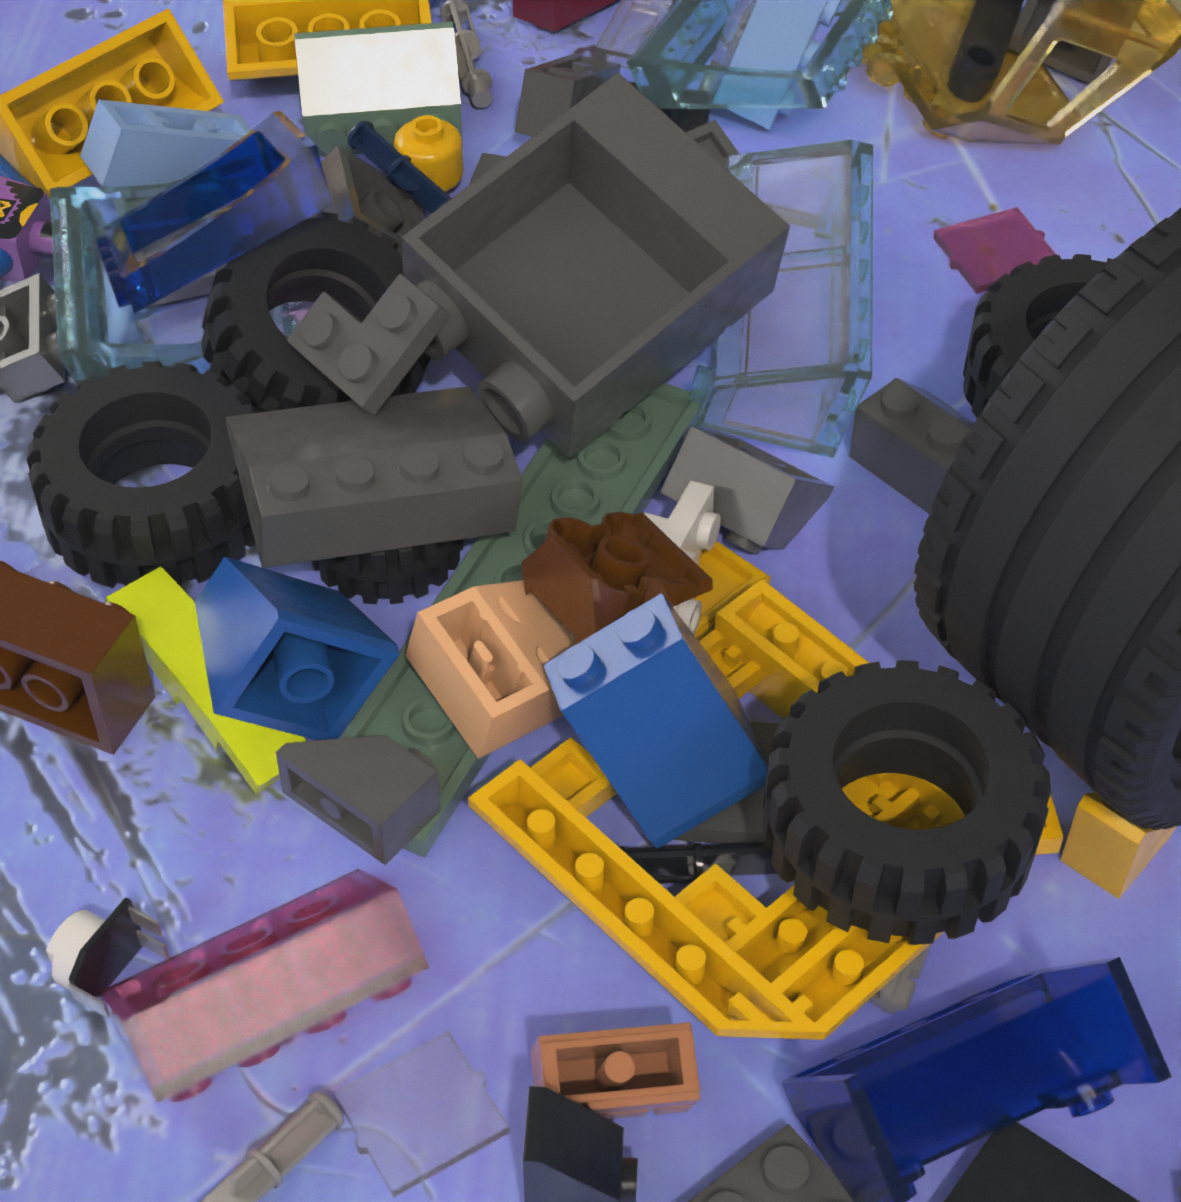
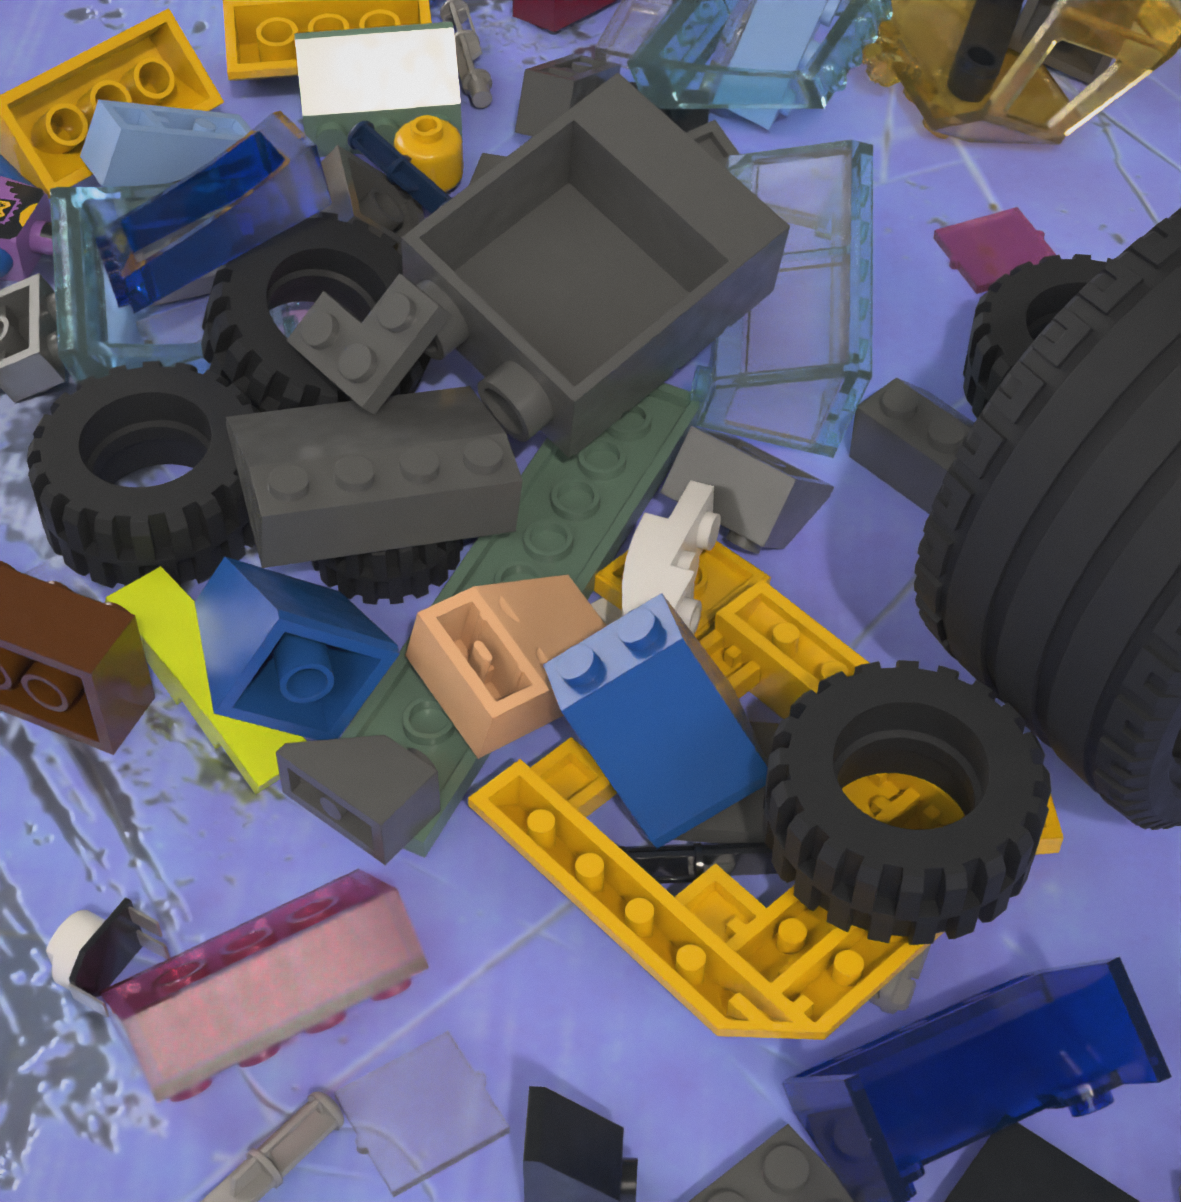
reddish brown slope [522,512,713,644] -> none
nougat brick [531,1022,700,1119] -> none
yellow slope [1060,792,1177,899] -> none

